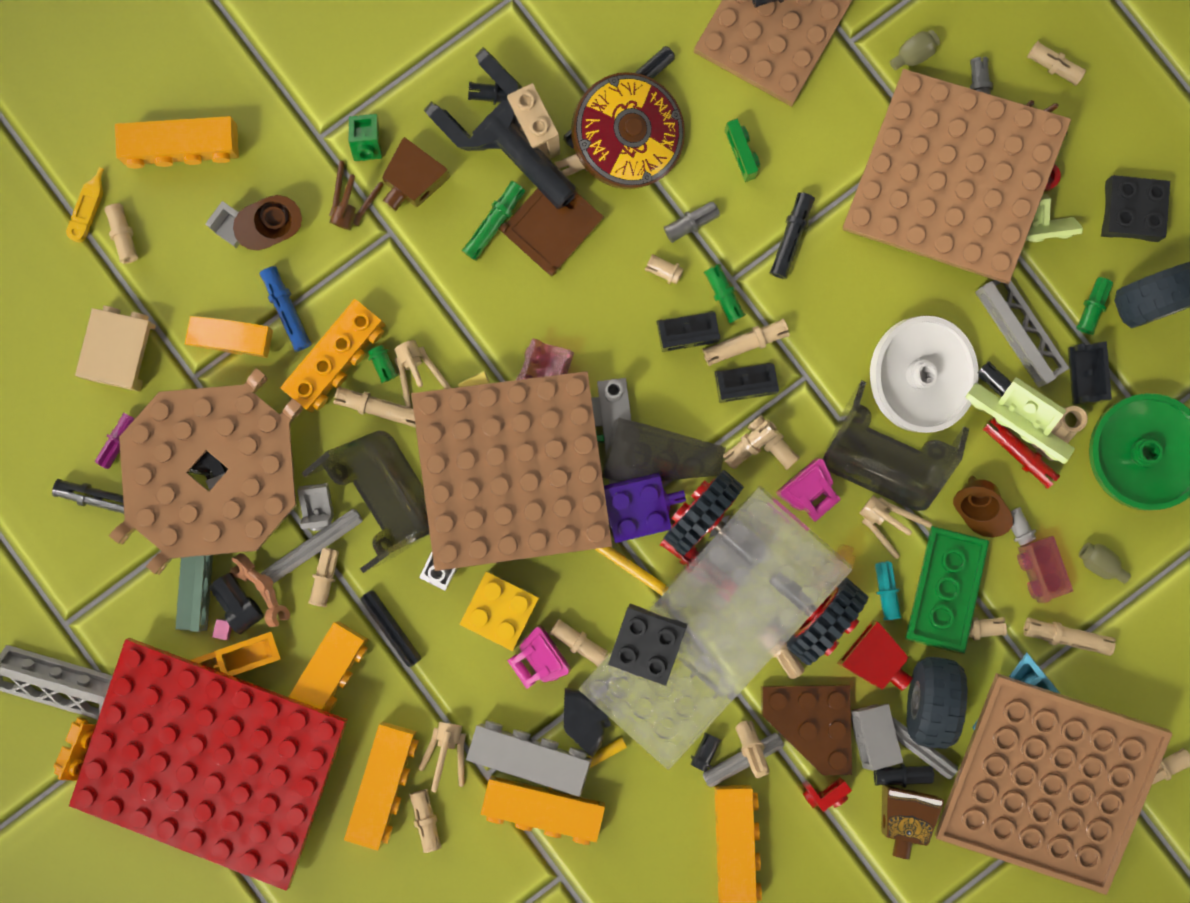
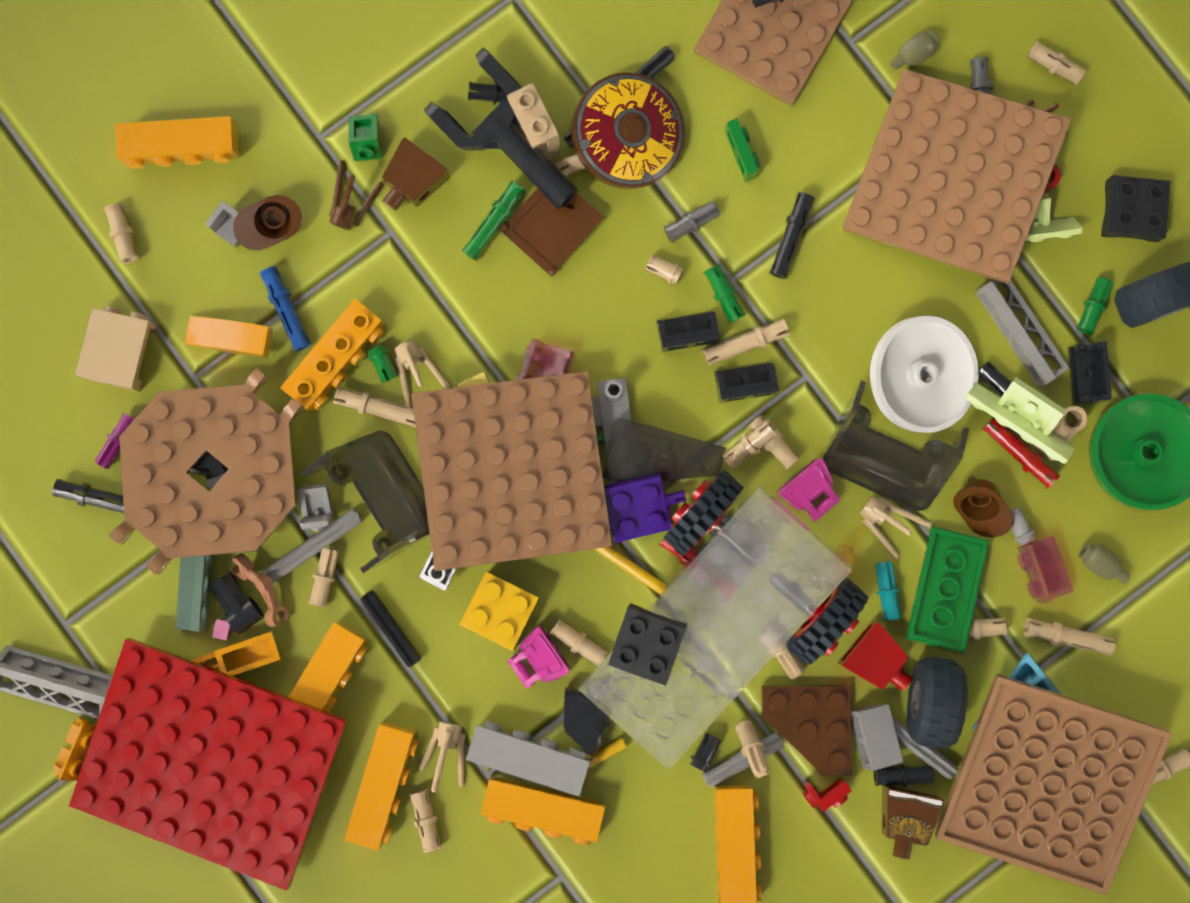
yellow piece [66,167,104,243] -> none

